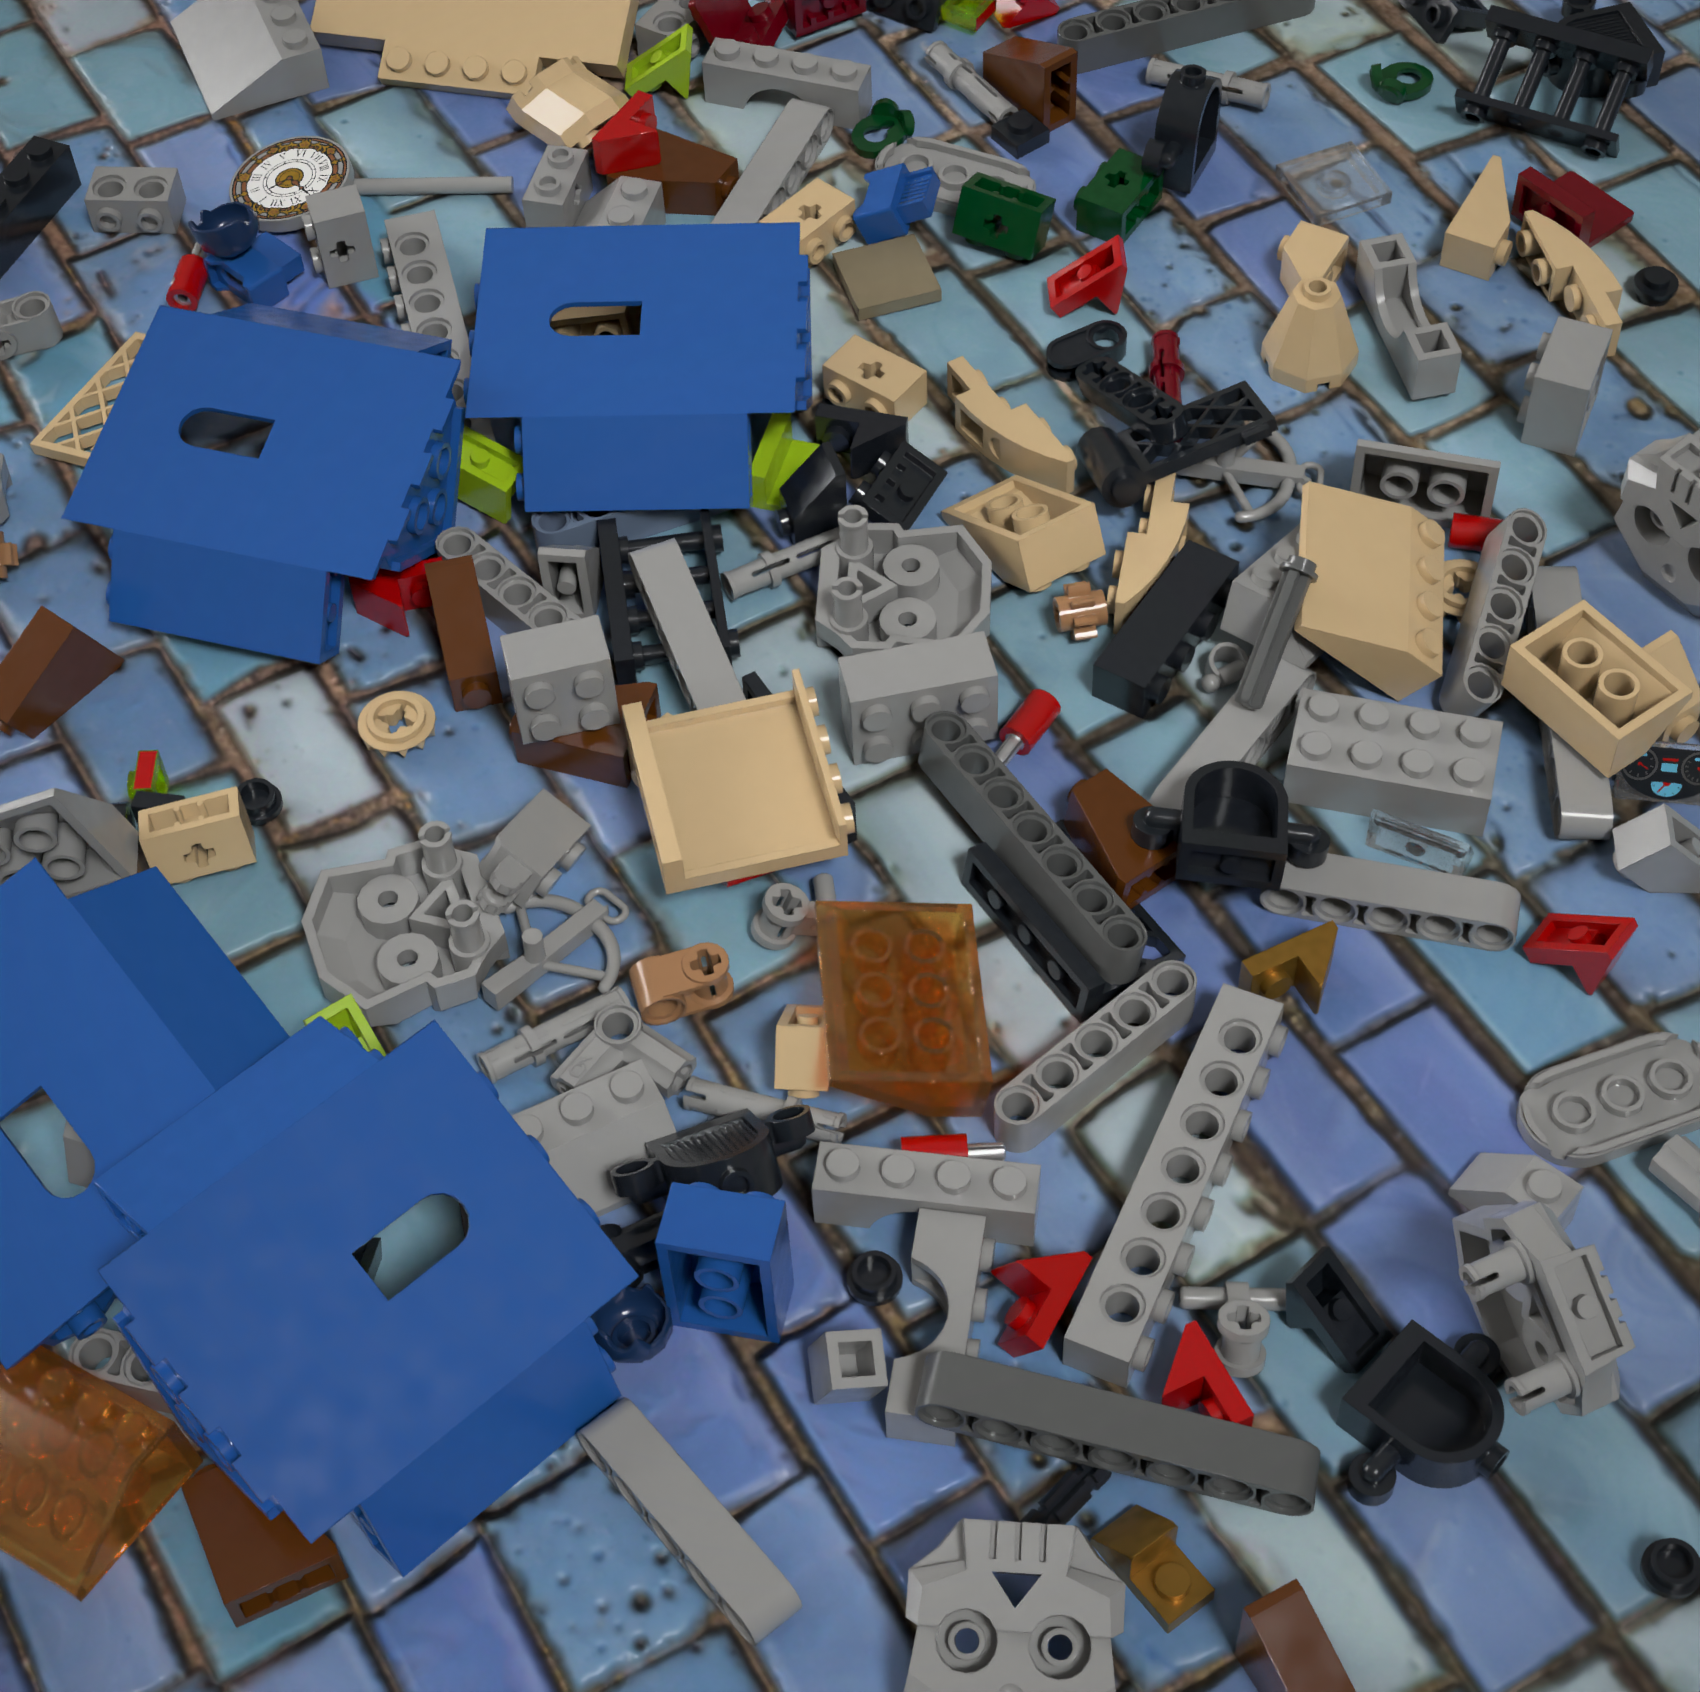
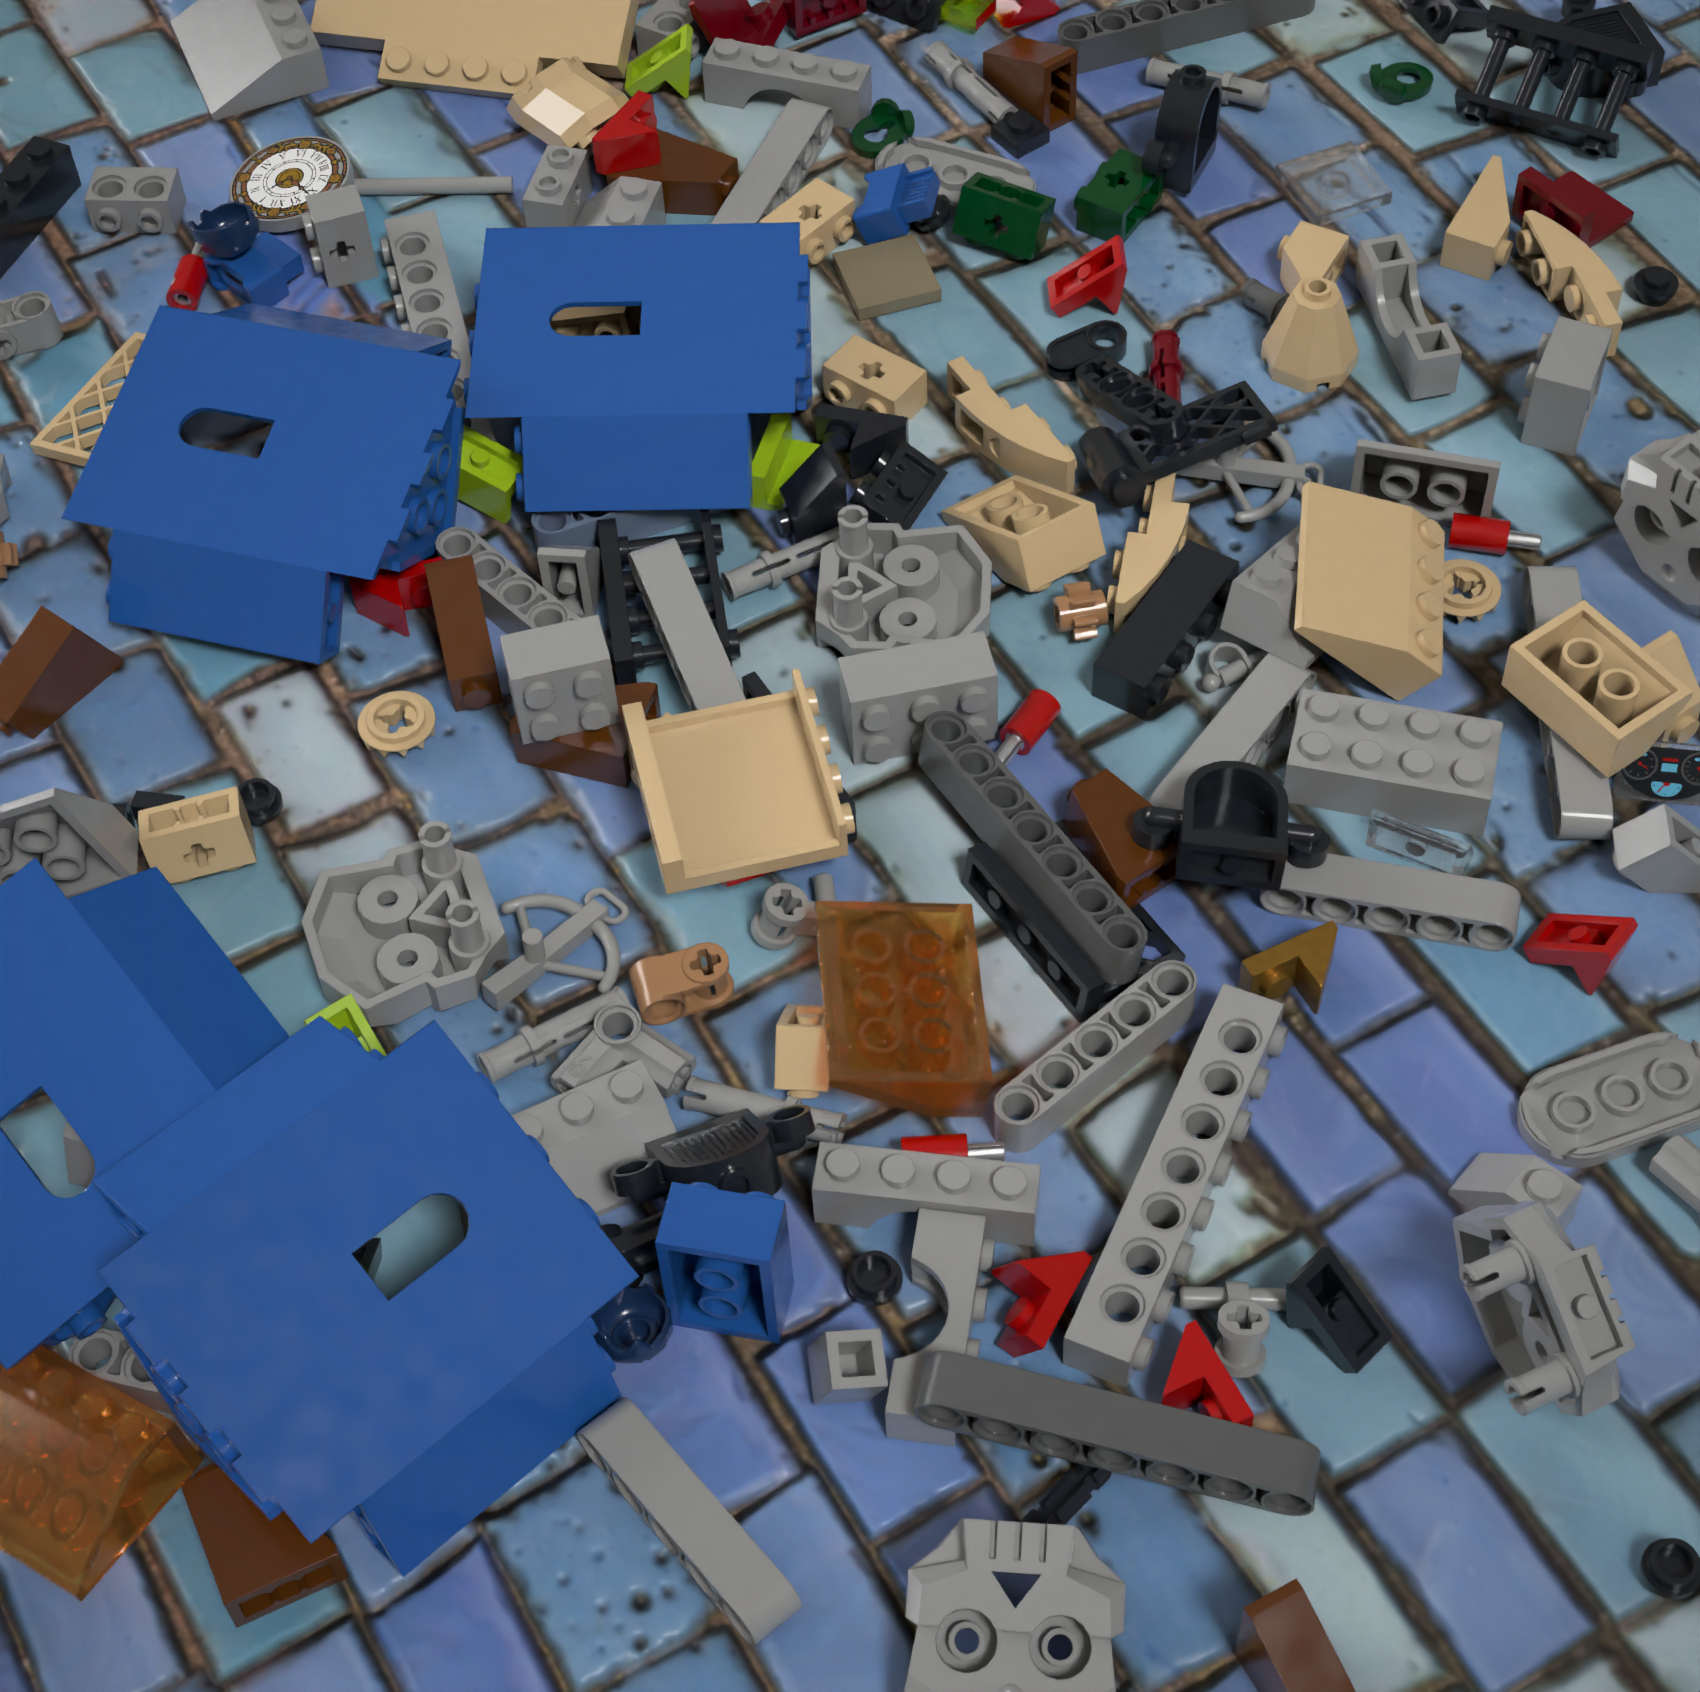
plate [127,750,169,800] -> none
light grey hinge [476,788,591,916] -> none
pearl gold slope [1090,1504,1215,1634] -> none
dark grey axle [1235,555,1318,710] -> none
black piece [1336,1319,1510,1506] -> none
light grey beam [1439,508,1547,717] -> none
none -> black plate [915,194,951,232]
none -> dark grey pin [1239,278,1290,325]

